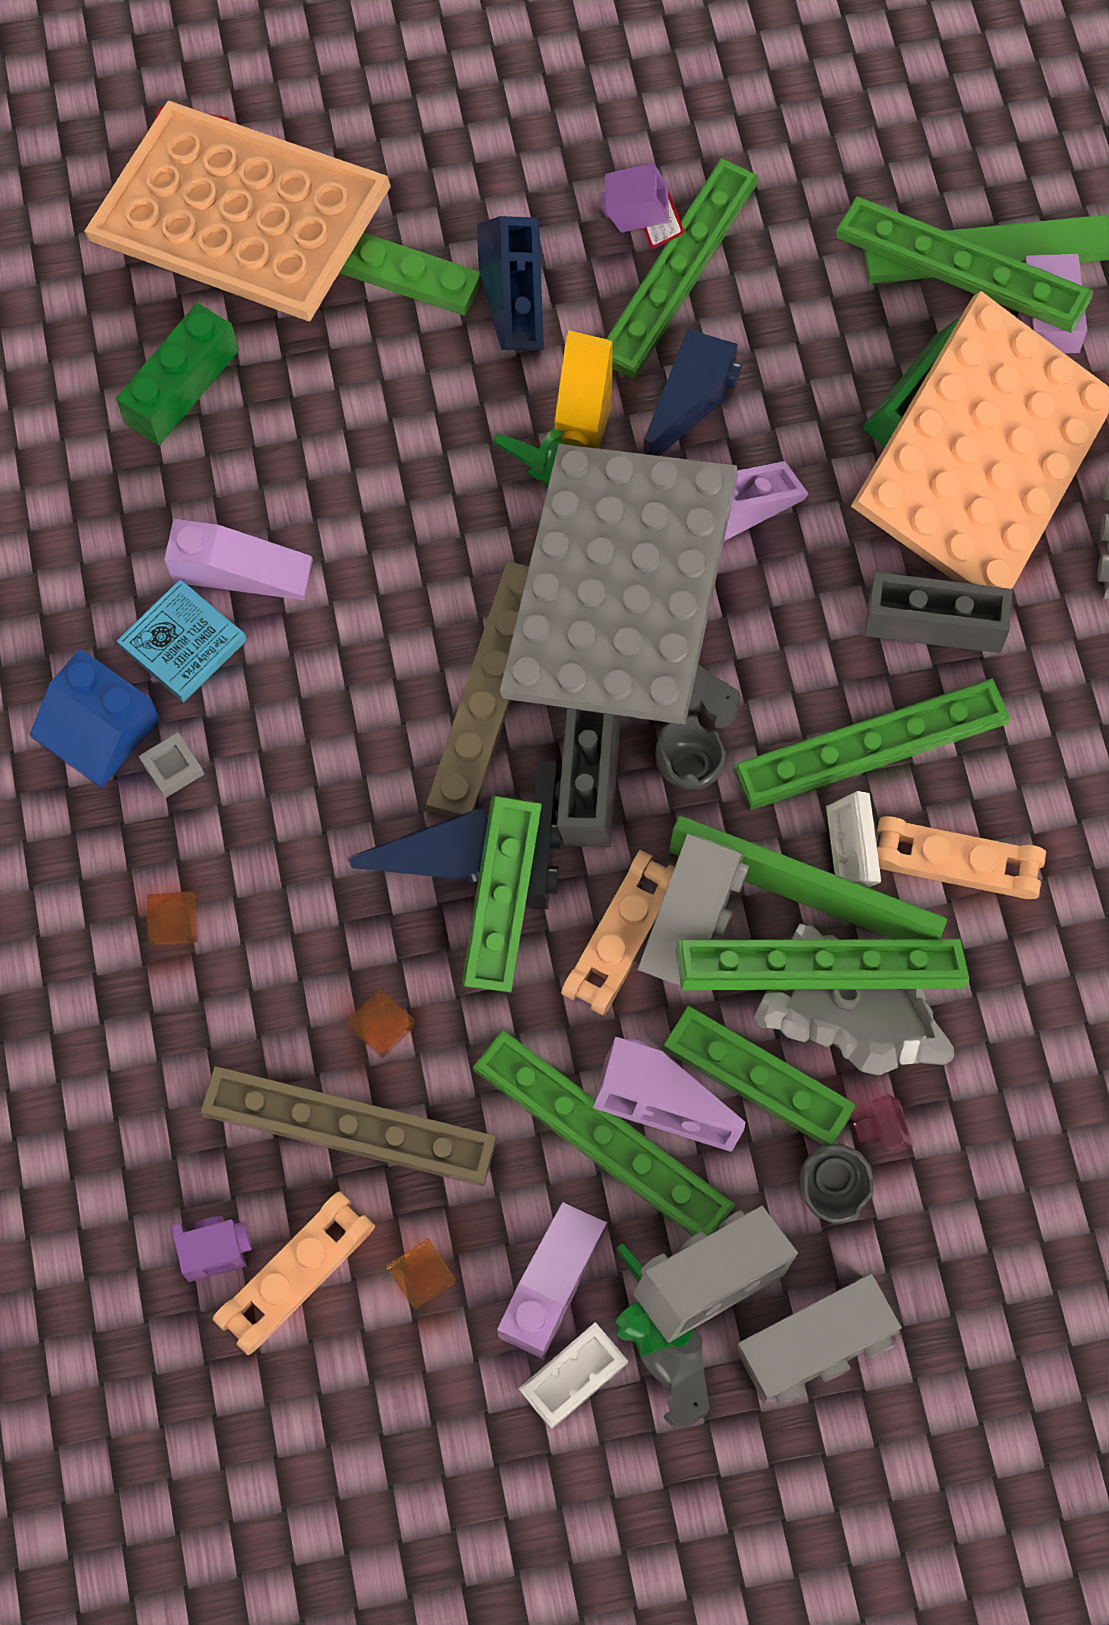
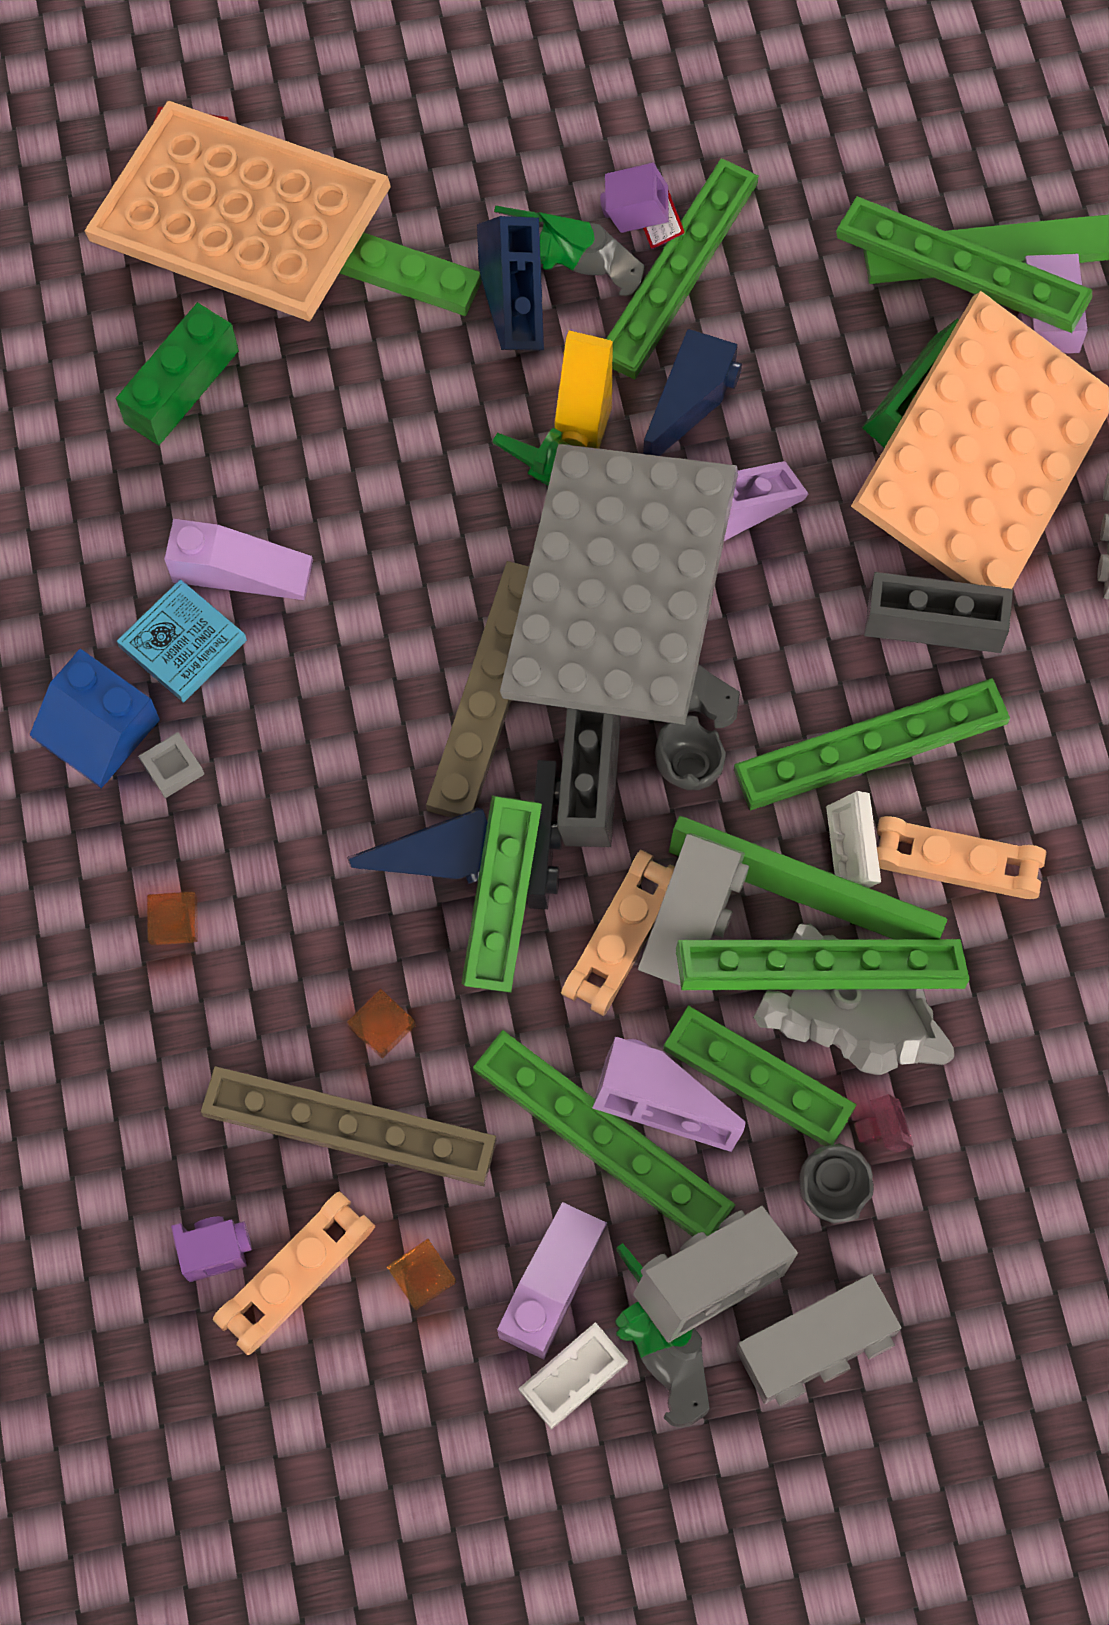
none -> animal [494,205,645,296]

